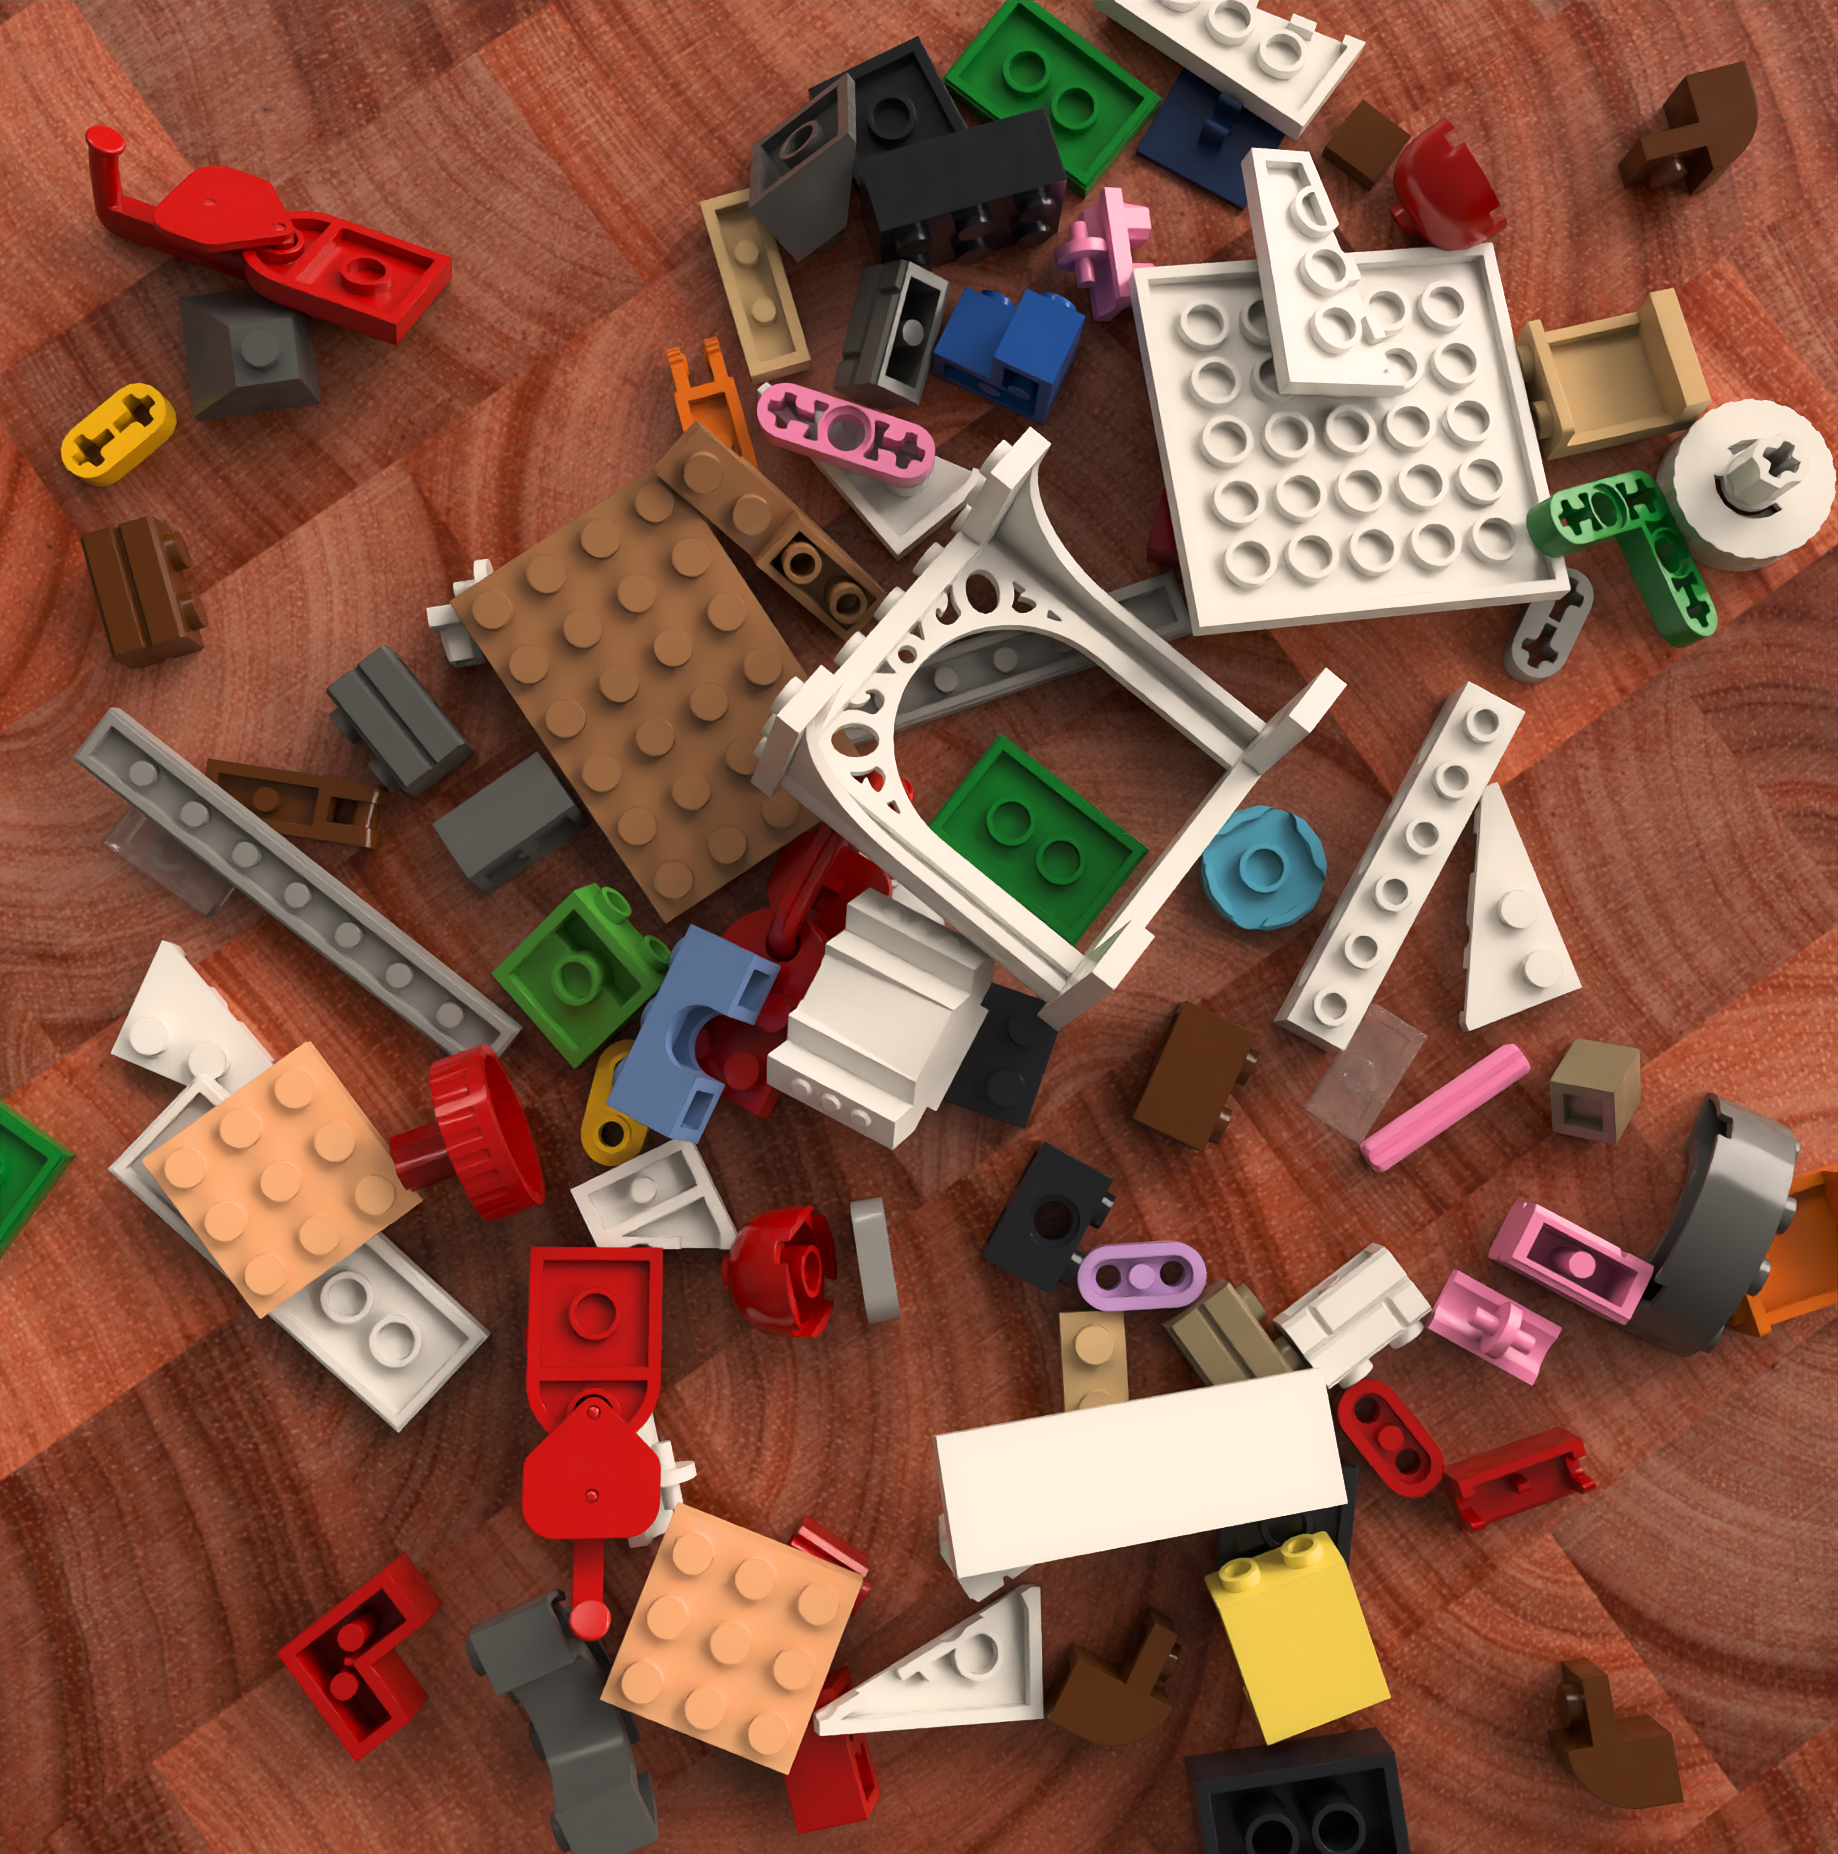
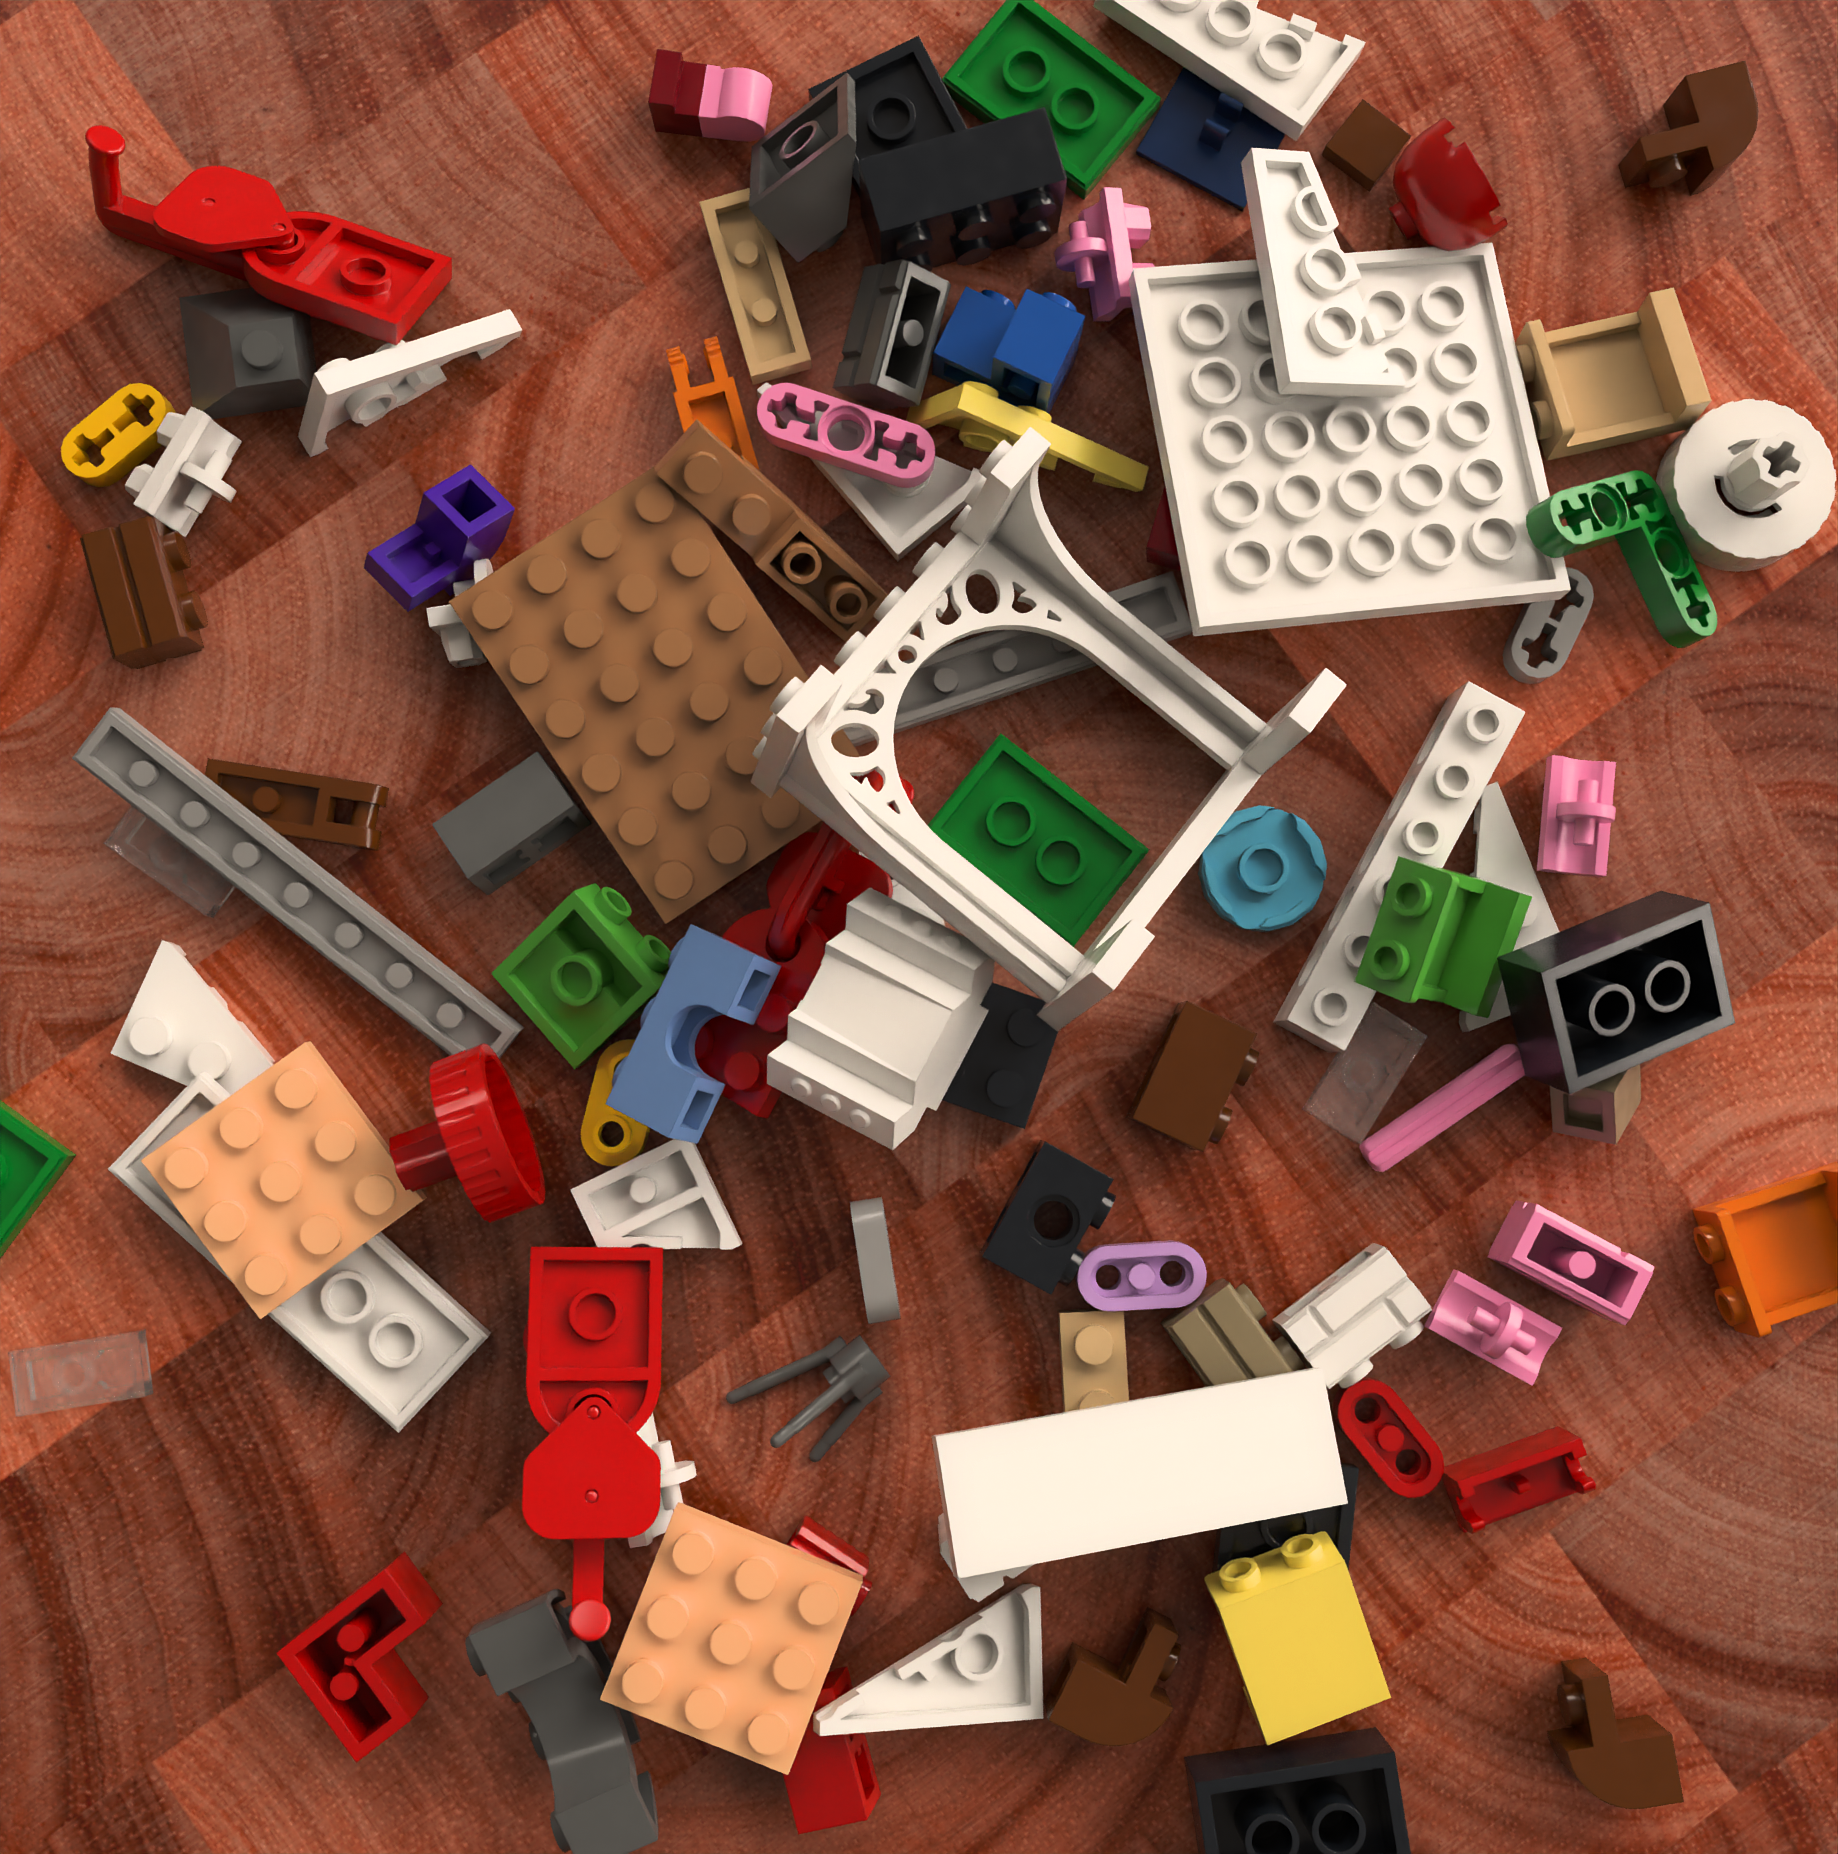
dark grey brick [326,645,475,798] -> none
red cylinder [721,1205,837,1338] -> none
dark grey brick [1608,1092,1801,1357] -> none
none -> clear plate [8,1329,153,1417]
none -> white hips [125,406,242,537]
none -> white wing [298,309,522,457]
none -> dark purple brick [364,464,515,612]
none -> leg [648,49,773,142]
none -> dark grey plant [726,1335,891,1462]
none -> light yellow wing [906,381,1149,492]
none -> bright green panel [1354,856,1532,1018]
none -> black brick [1497,891,1735,1094]
none -> bright pink hips [1537,755,1616,878]

